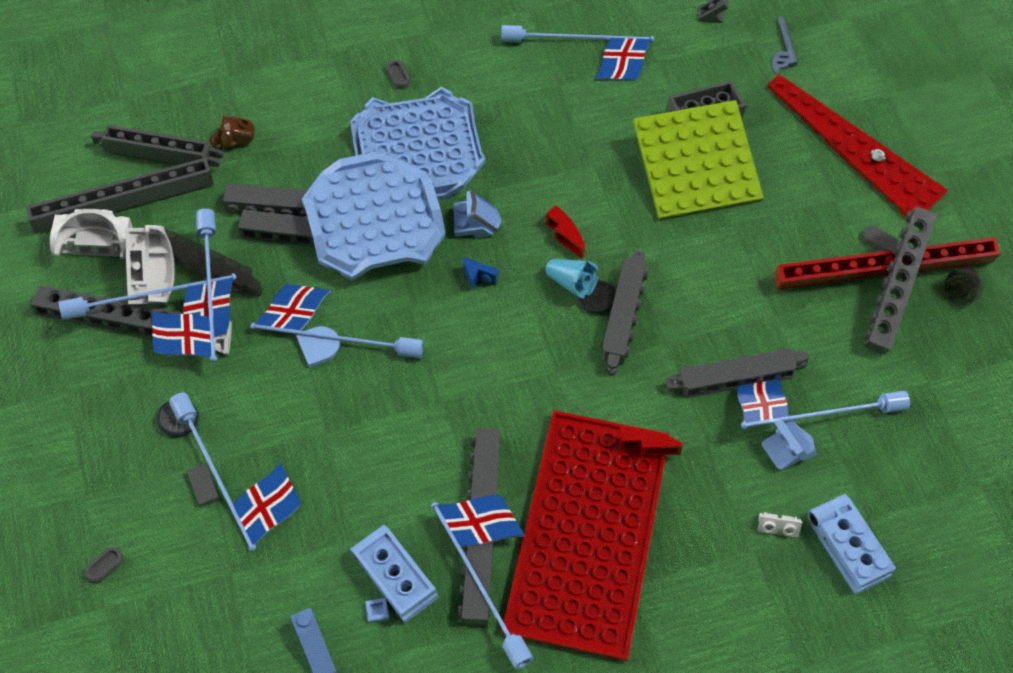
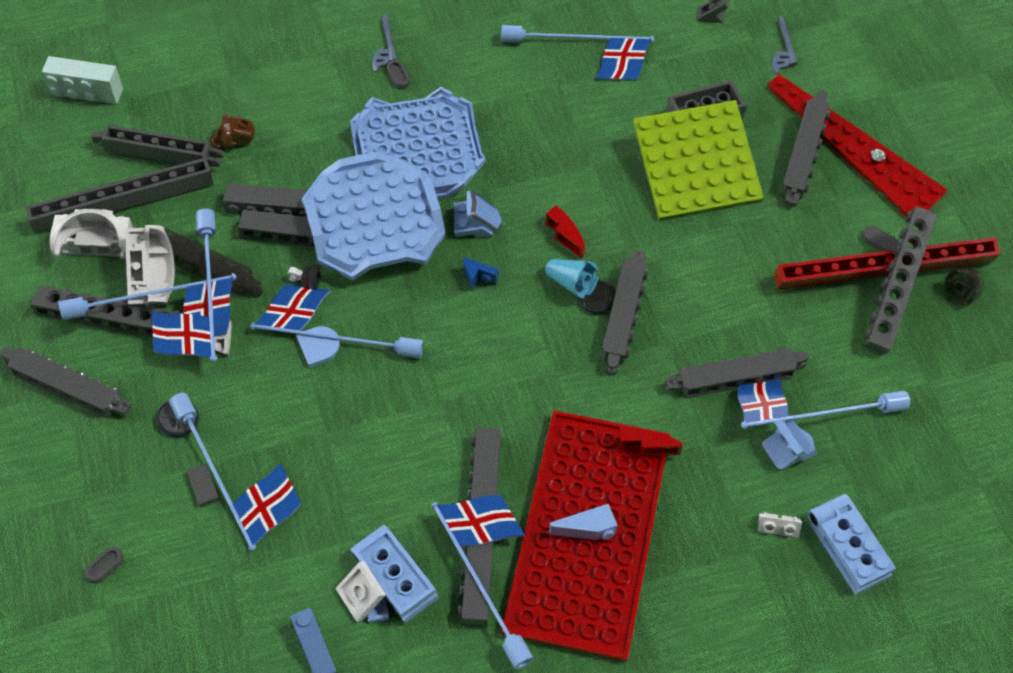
none -> dark grey hinge [1,347,132,418]
none -> light aqua brick [42,56,123,105]
none -> pearl dark grey piece [288,264,321,290]
none -> white tile [336,561,386,622]
none -> sand blue piece [372,14,397,72]
none -> light blue slope [549,504,617,540]
none -> dark grey hinge [781,90,831,207]

